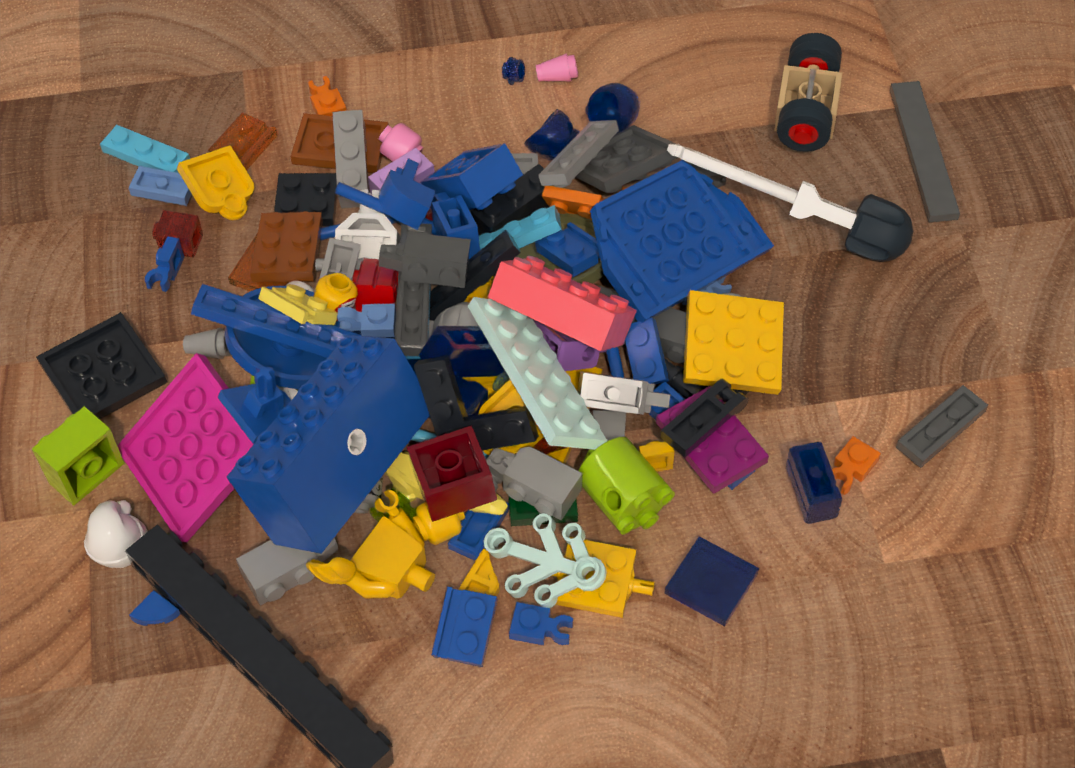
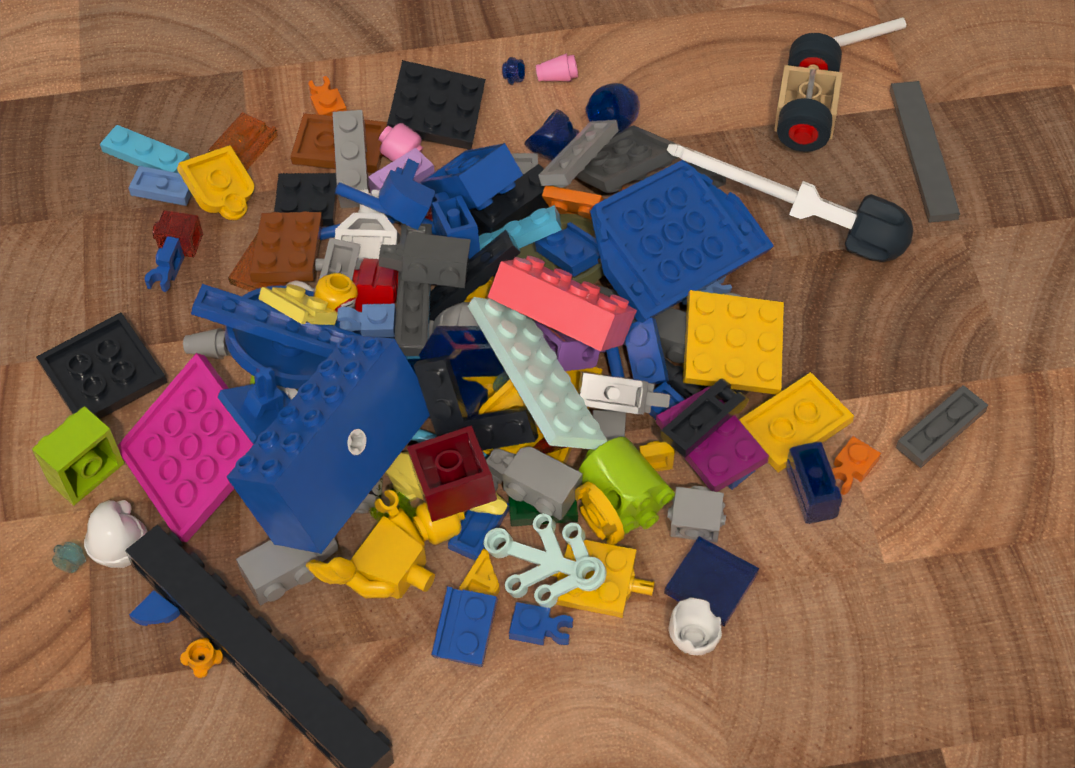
none -> clear light blue plate [52,542,86,573]
none -> light orange plate [180,638,223,678]
none -> black plate [387,60,486,150]
none -> yellow tile [575,481,625,545]
none -> light grey head [667,486,726,543]
none -> white hair [668,597,722,655]
none -> yellow plate [739,372,854,473]
none -> white bar [833,17,906,47]

